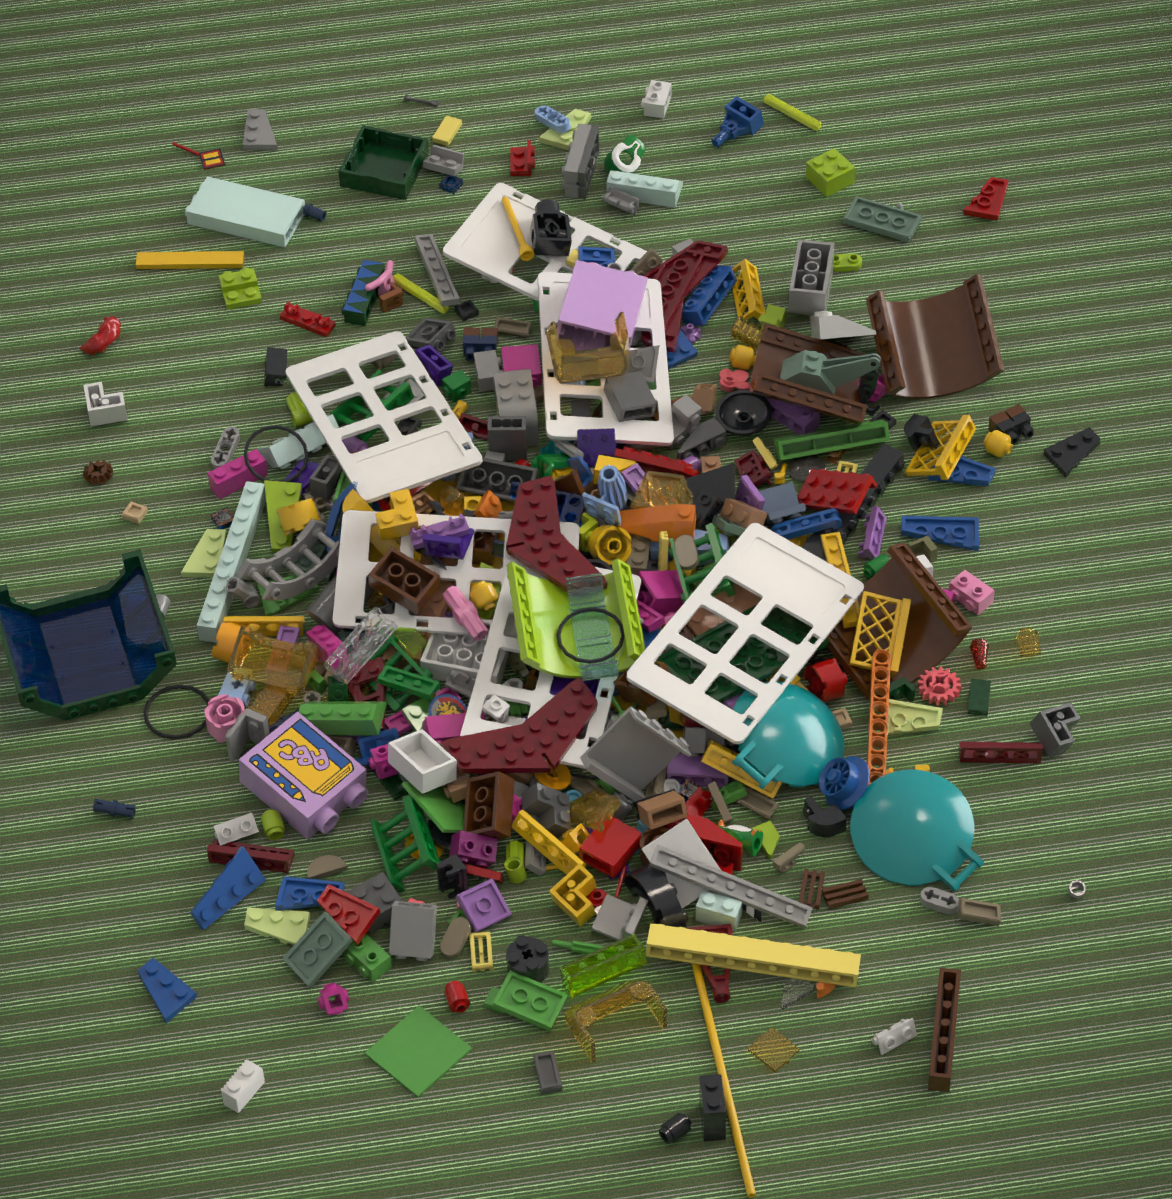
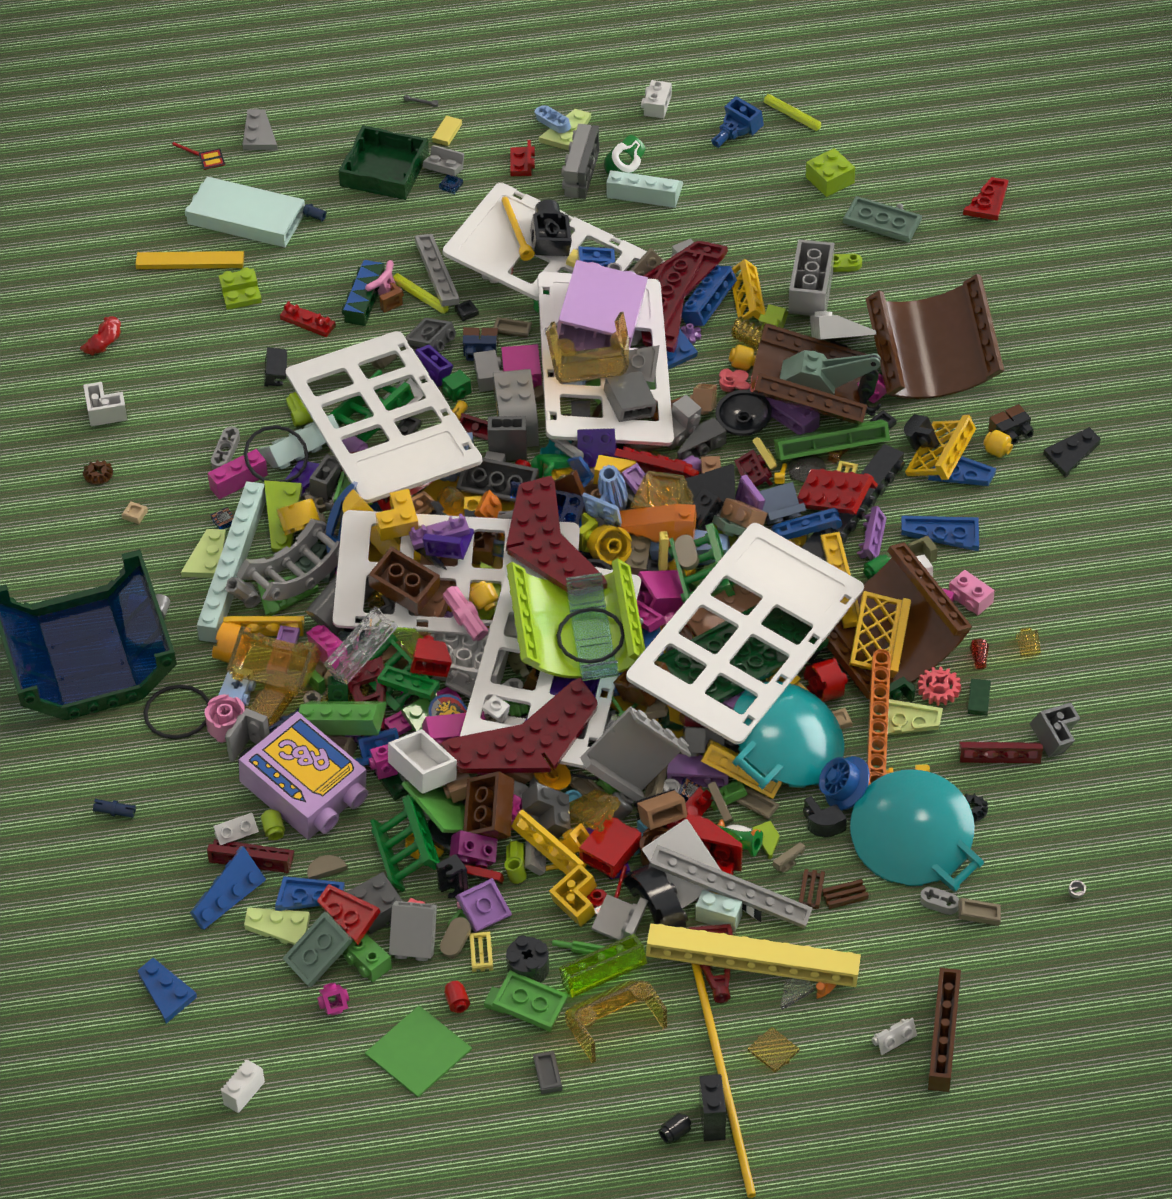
light grey hinge [602,187,640,216] -> none
none -> red torso [410,635,452,678]
none -> black gear [964,793,988,822]

